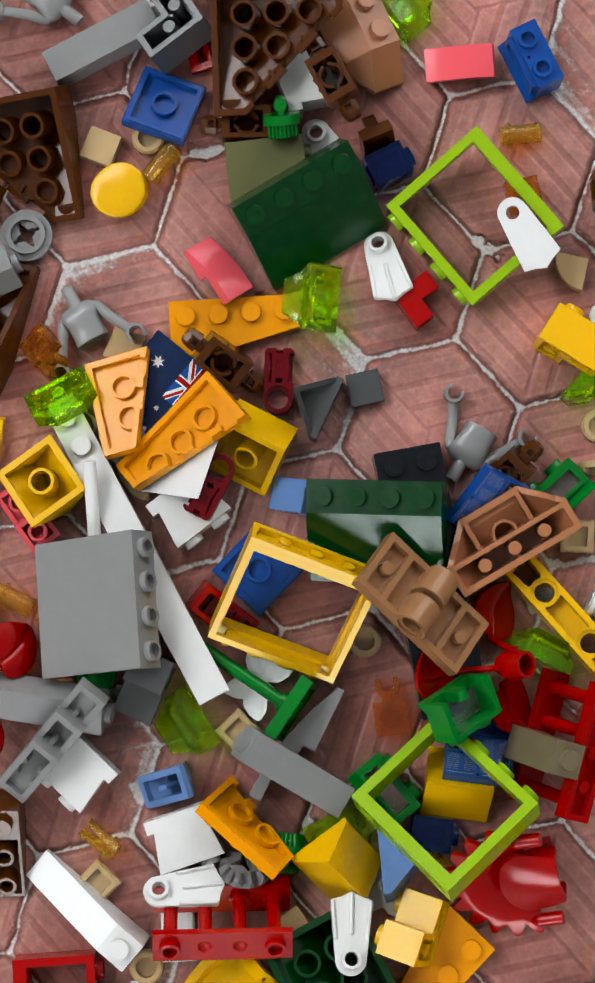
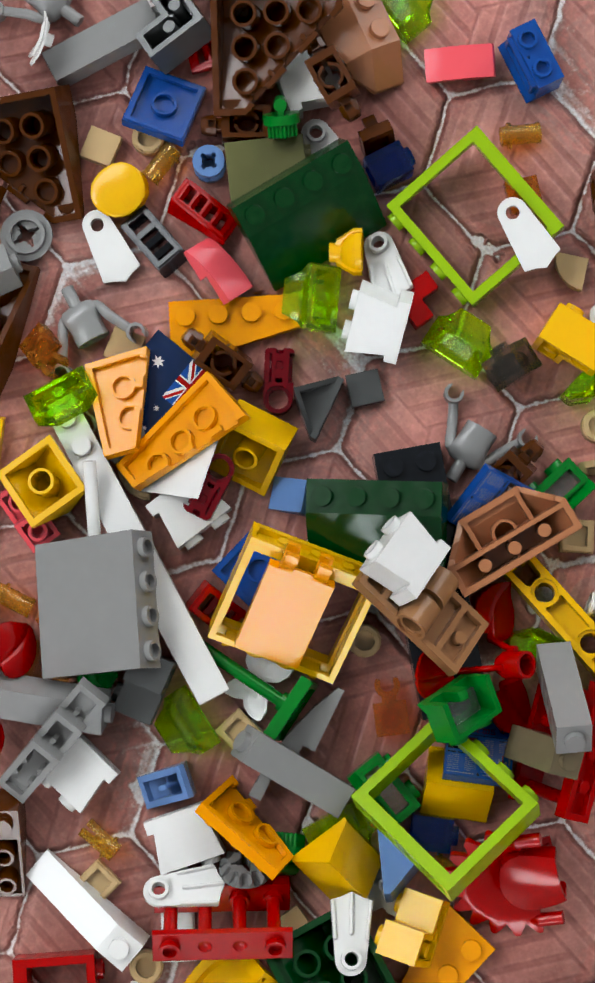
none -> white piece [28,11,55,66]
none -> white piece [82,210,140,284]
none -> black slope [120,205,187,278]
none -> red slope [167,178,237,245]
none -> medium blue wheel [192,144,226,183]
none -> light orange tile [234,540,335,669]
none -> yellow piece [329,228,364,276]
none -> white hips [341,280,414,365]
none -> white hips [359,511,451,607]
none -> clear neon green slope [420,308,494,380]
none -> clear smoke brick [481,337,543,392]
none -> light grey brick [536,641,593,754]

